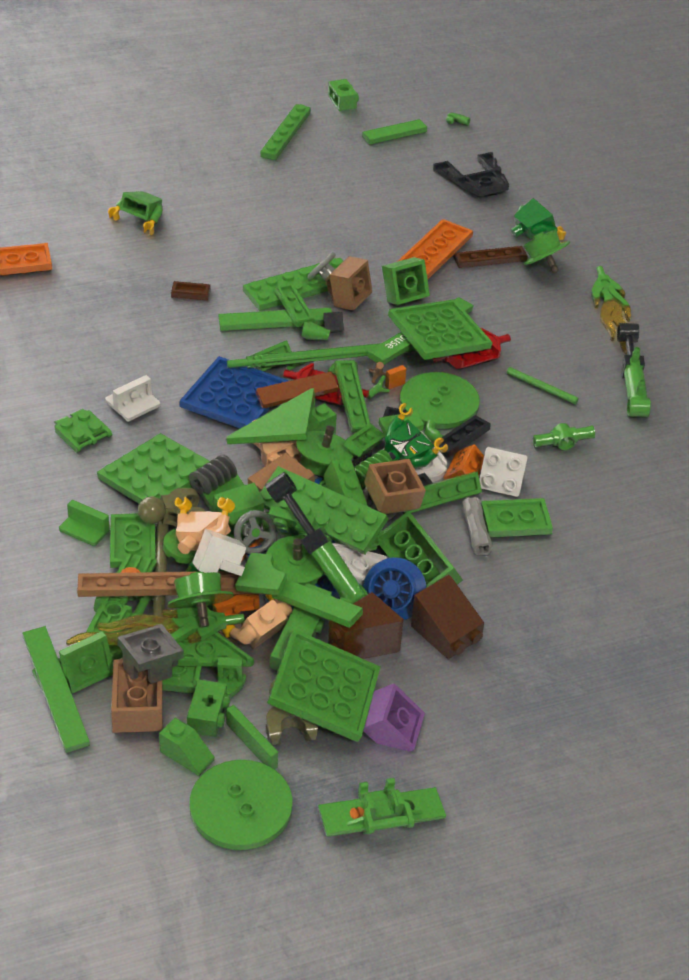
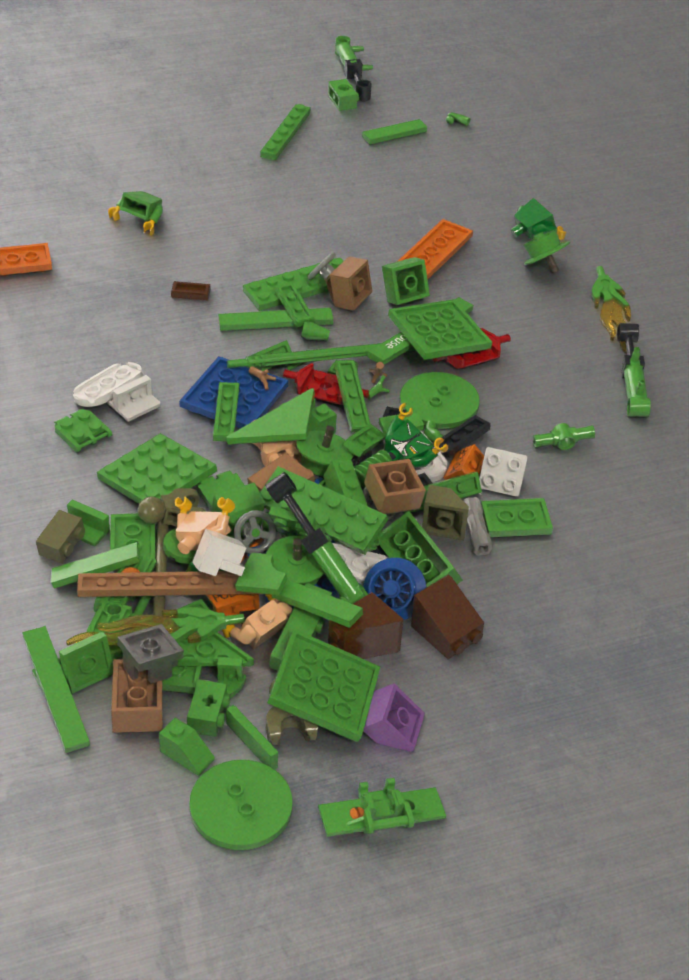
bright green piece [168,572,234,628] -> none
dark grey piece [189,455,237,494] -> none
dark orange tile [256,372,338,409] -> none
black tile [323,312,344,333] -> none
orange tile [385,365,406,390] -> none
black wing [433,152,509,196] -> none
reddish brown tile [454,246,528,268] -> none
bright green bar [507,367,579,405] -> none
none -> olive brick [36,510,85,564]
none -> bright green tile [51,542,140,588]
none -> white tile [73,362,143,407]
none -> bright green tile [213,382,239,442]
none -> medium nougat bar [249,366,276,390]
none -> piece [335,36,373,102]
none -> olive slope [422,485,469,541]

